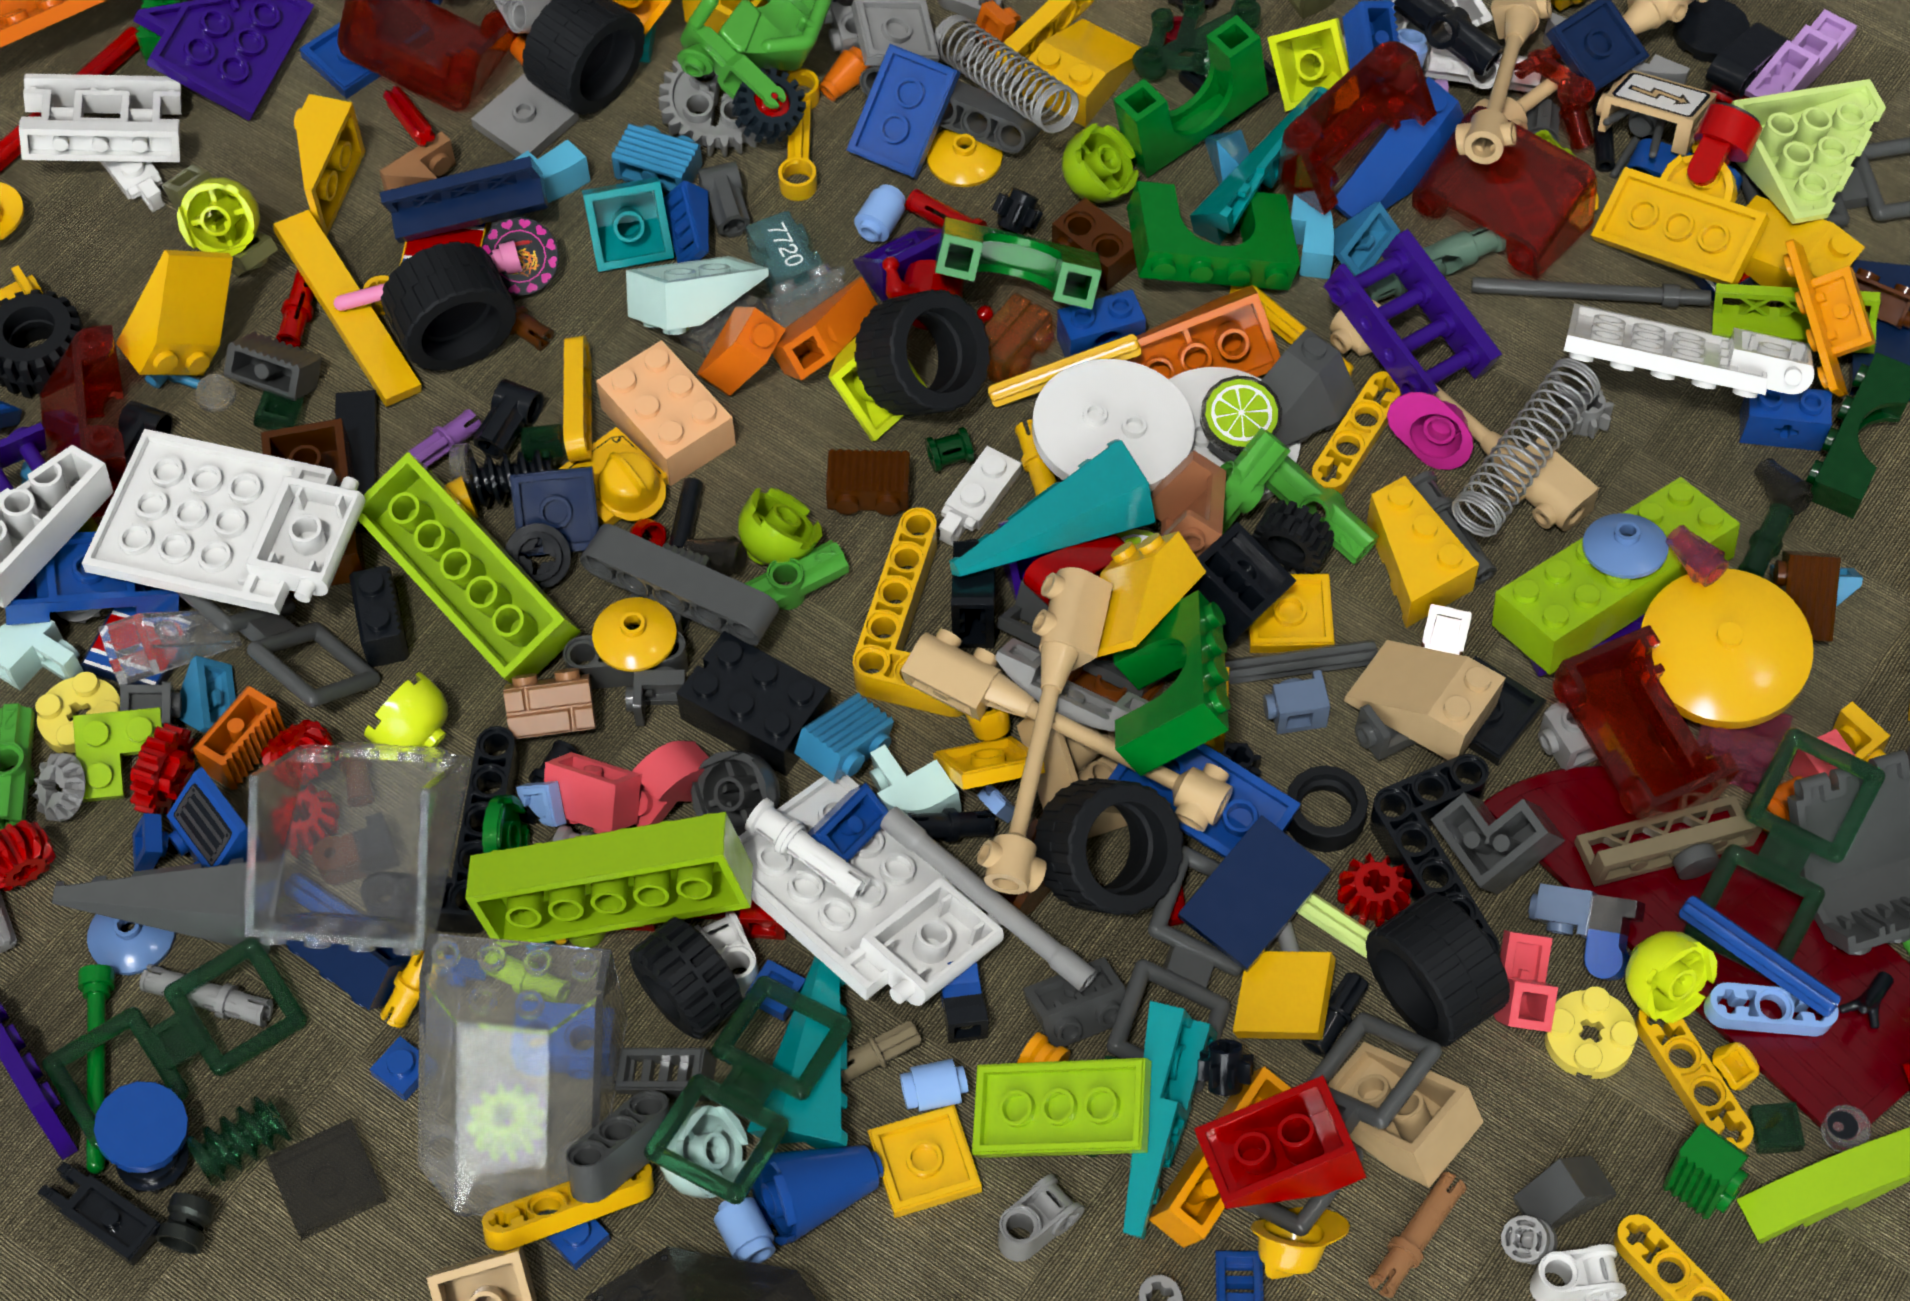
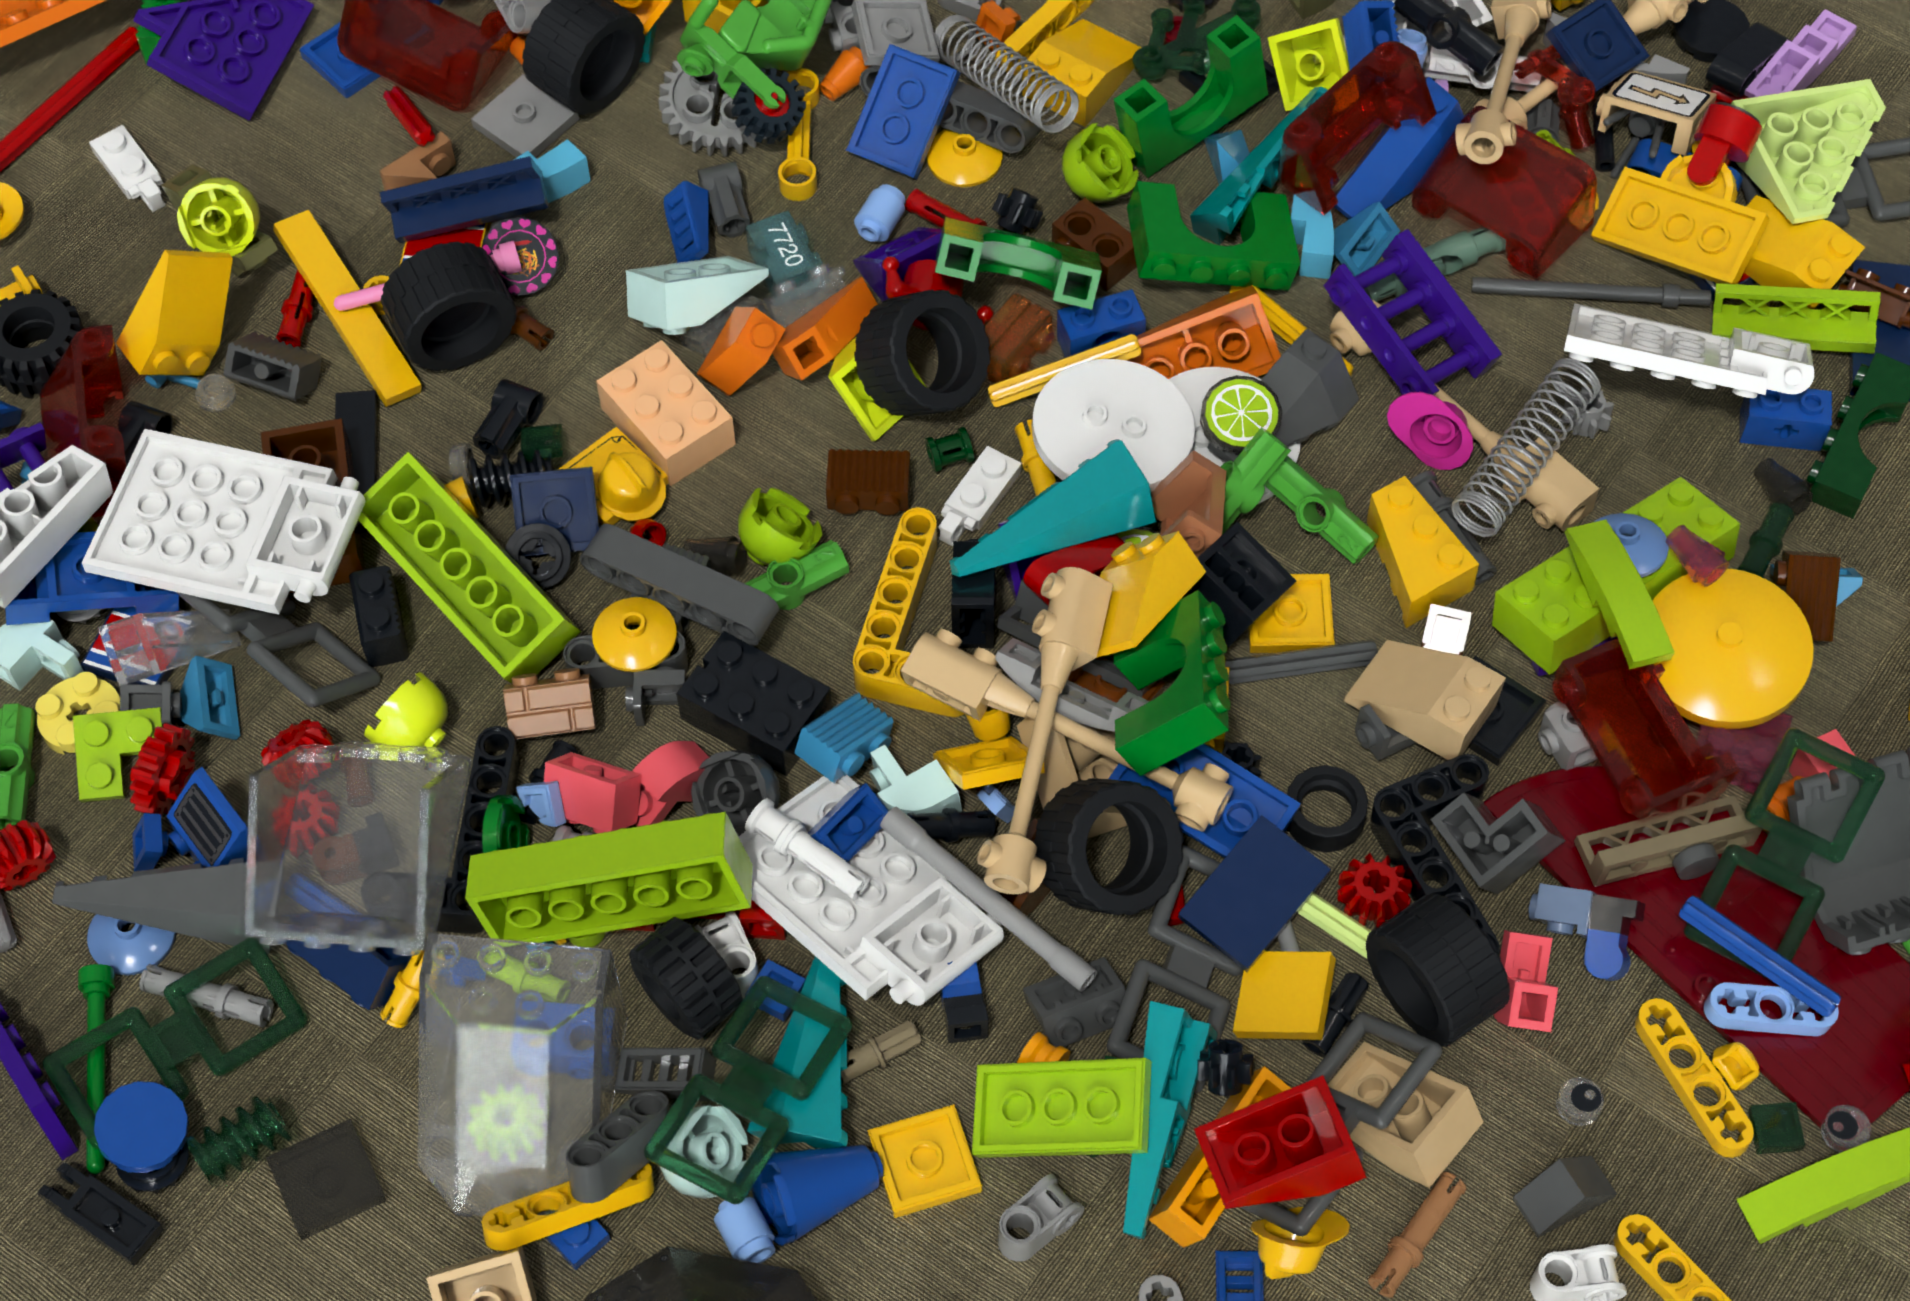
white fence [19,74,182,162] -> none
light grey gear [32,753,85,822] -> none
pearl dark grey wheel [156,1192,216,1254] -> none
orange brick [192,686,286,790] -> none
clear green tile [253,390,304,430] -> none
yellow slope [294,94,365,237] -> none
blue plate [370,1036,436,1101] -> none
medium lavender axle [408,409,481,467] -> none
yellow beam [563,335,592,462] -> none
teal slope [582,177,675,272] -> none
dark azure brick [611,124,703,194] -> none
black piece [669,478,703,551] -> none
light blue brick [900,1059,968,1112] -> none
black tyre [1252,500,1334,574] -> none
sand blue brick [1263,670,1330,735] -> none
yellow beam [1311,371,1402,494] -> none
light grey wheel [1501,1215,1558,1265] -> none
light yellow plate [1544,987,1638,1079] -> none
neon yellow cylinder [1625,931,1718,1023] -> none
green brick [1663,1122,1749,1219] -> none
light orange bracket [1783,239,1876,397] -> none
yellow bracket [1832,701,1890,764] -> none
black bar [1839,972,1894,1029] -> none
none -> clear tile [1556,1077,1604,1126]
none -> lime slope [1565,519,1675,669]

